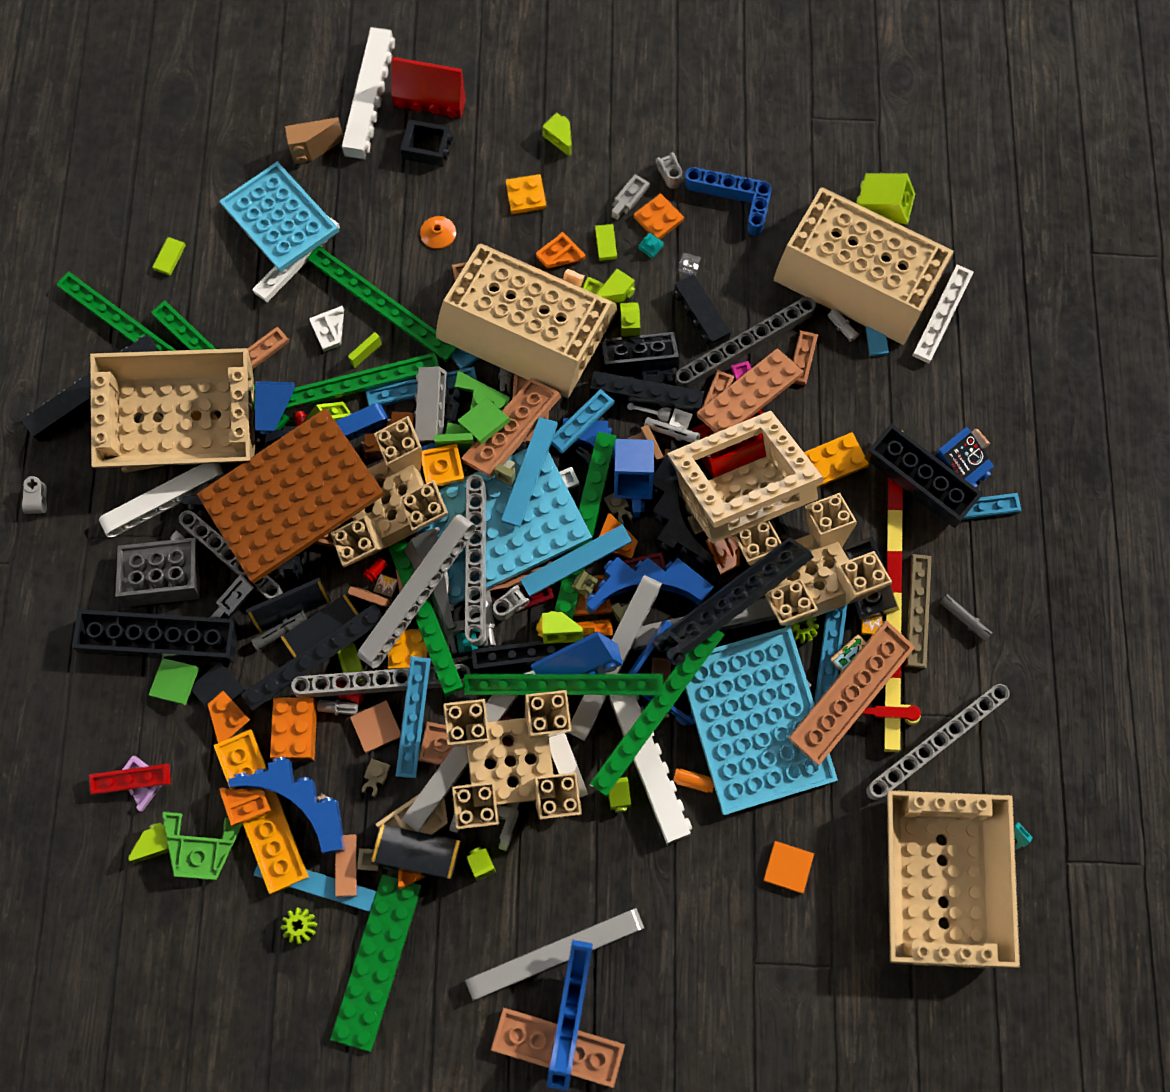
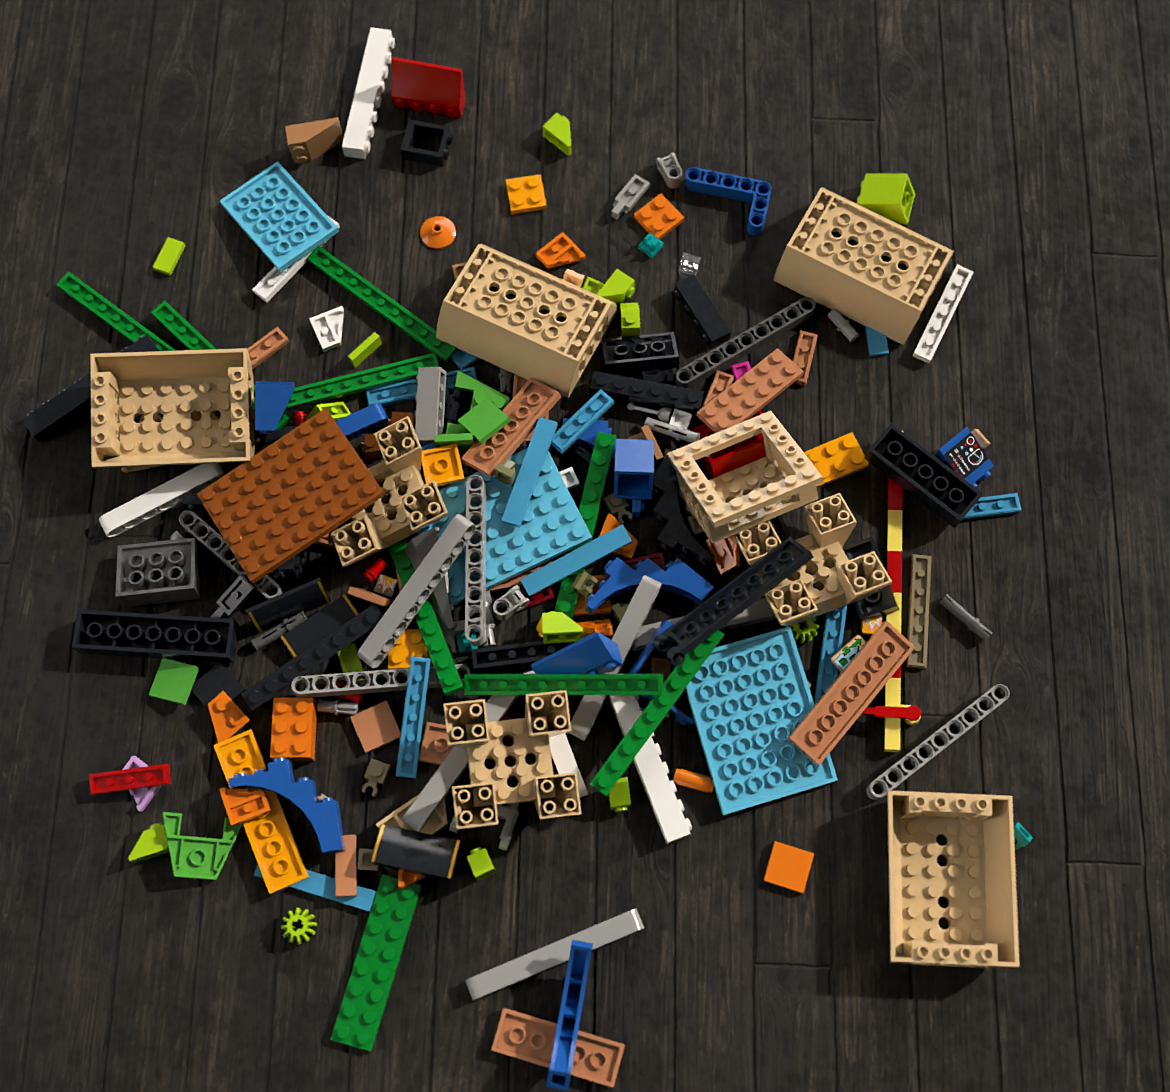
light grey piece [22,476,47,514] -> none
lime tile [595,224,617,261] -> none

